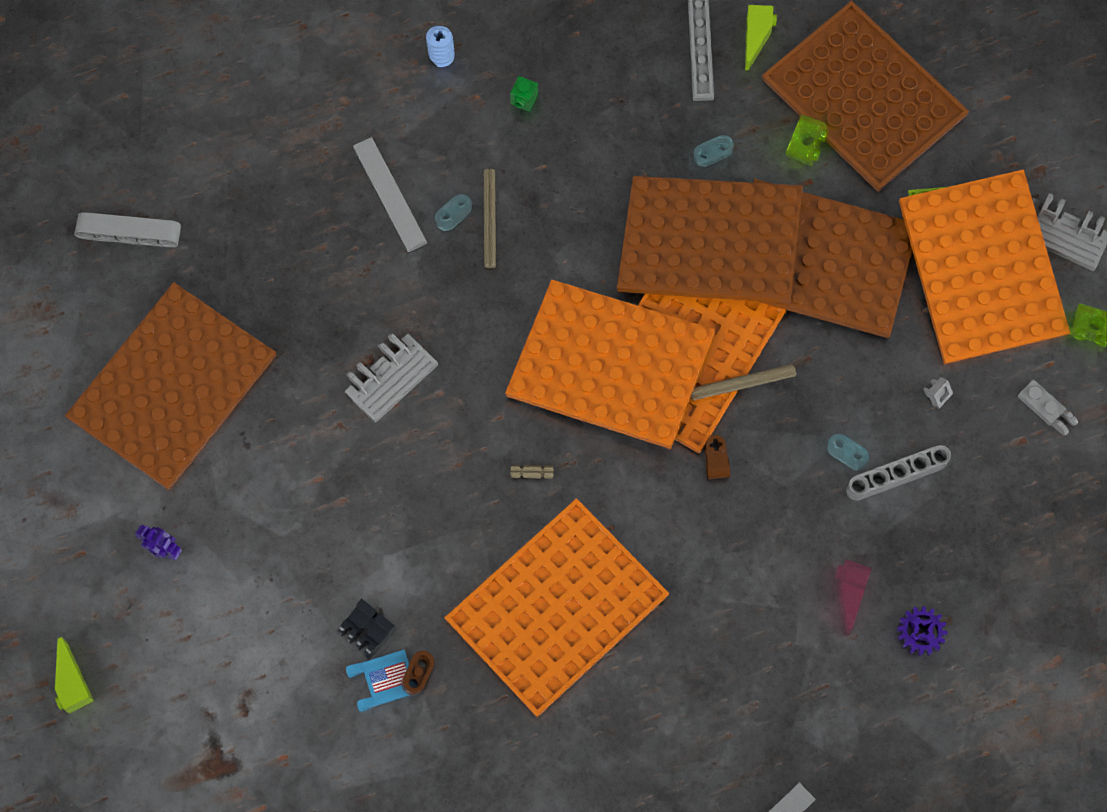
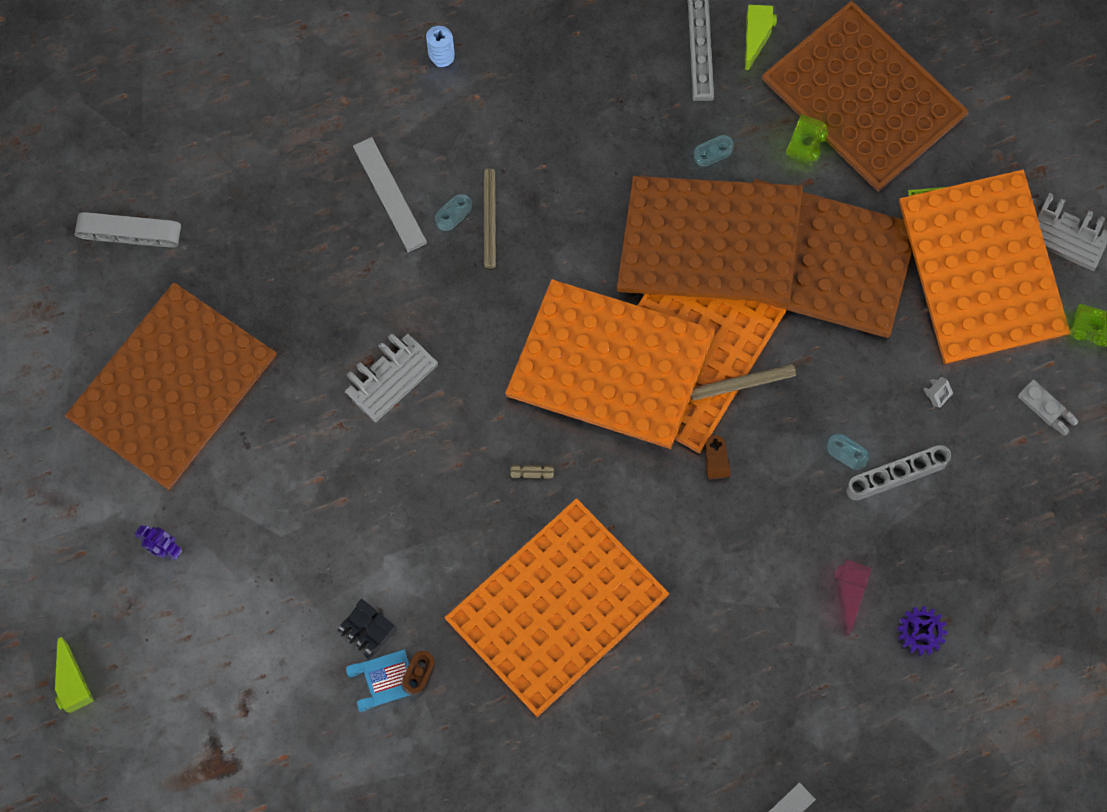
green brick [510,76,538,112] -> none

